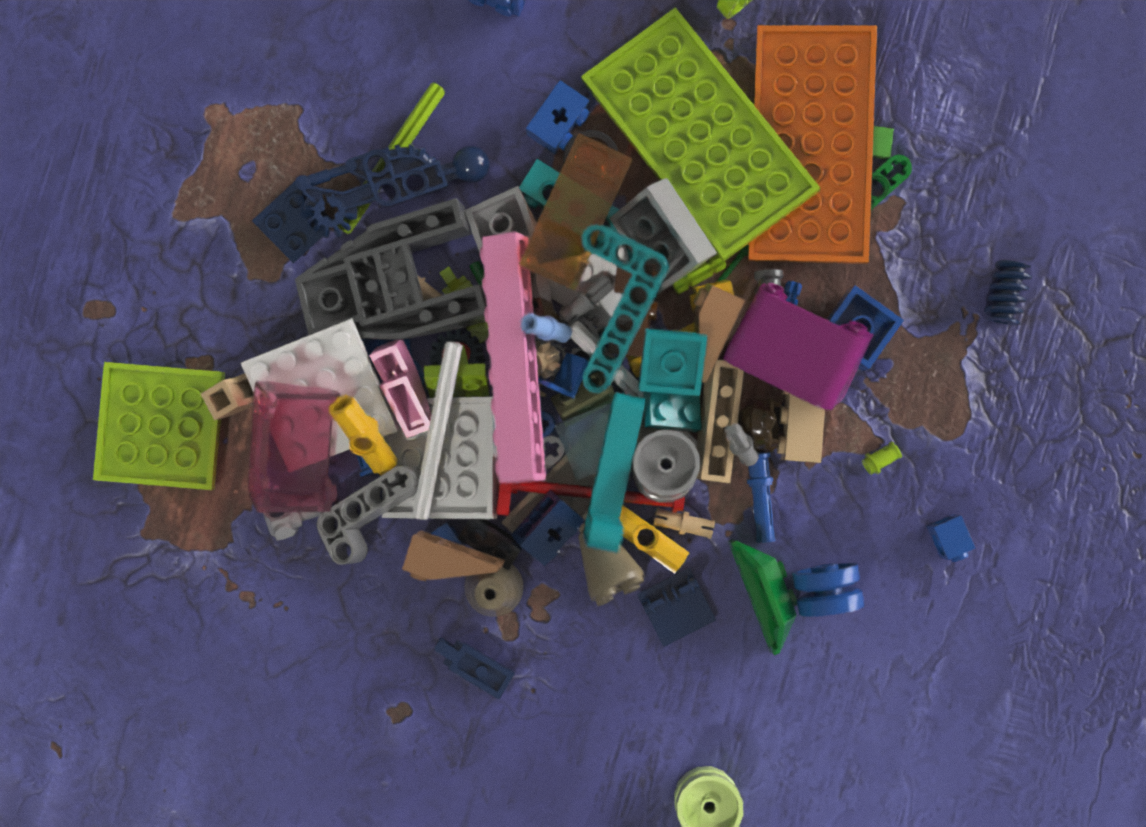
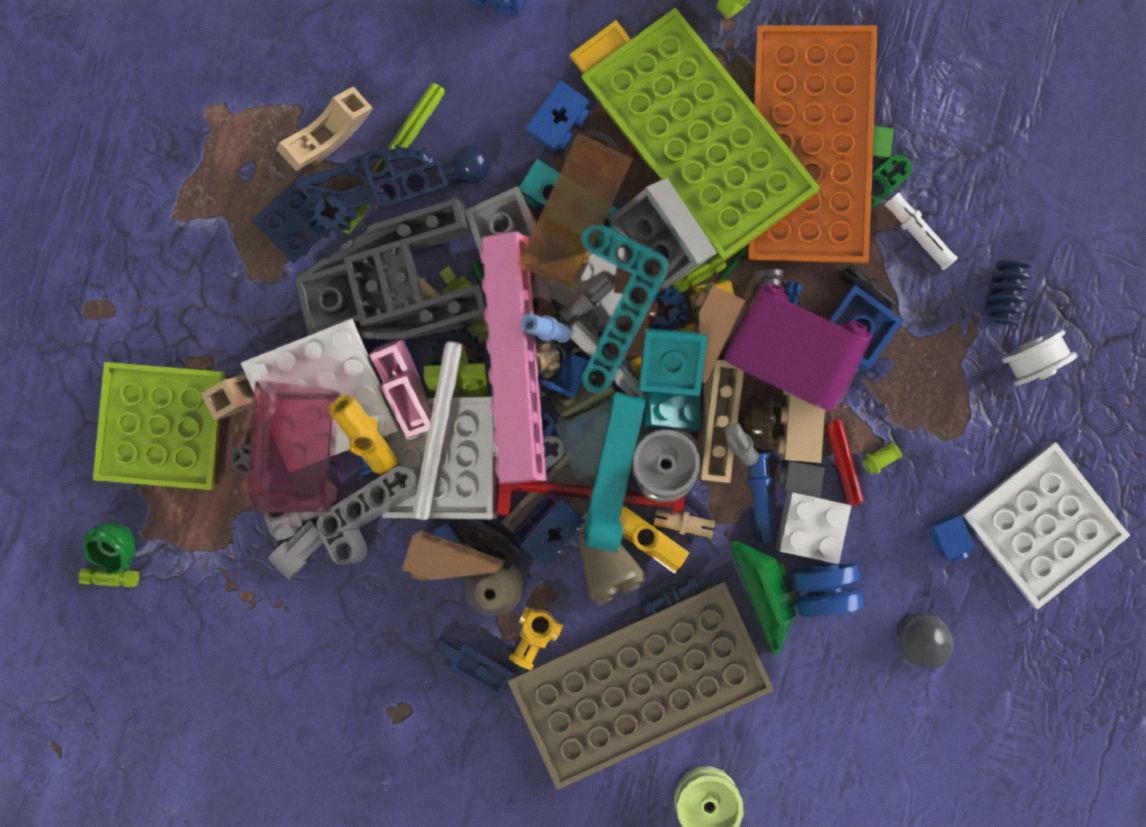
none -> lime axle [79,568,140,587]
none -> green hair [83,523,136,574]
none -> dark grey wheel [230,444,265,474]
none -> light grey piece [267,519,324,580]
none -> tan arch [276,87,373,171]
none -> dark tan plate [508,581,774,790]
none -> yellow connector [508,606,563,670]
none -> yellow tile [569,20,631,75]
none -> blue gear [650,287,688,331]
none -> white brick [775,492,852,564]
none -> dark grey brick [777,461,825,497]
none -> red axle [826,419,864,506]
none -> black pin [839,264,897,310]
none -> white pin [884,192,958,270]
none -> dark grey hair [895,613,954,669]
none -> white plate [961,442,1130,609]
none -> white wheel [1001,329,1077,386]

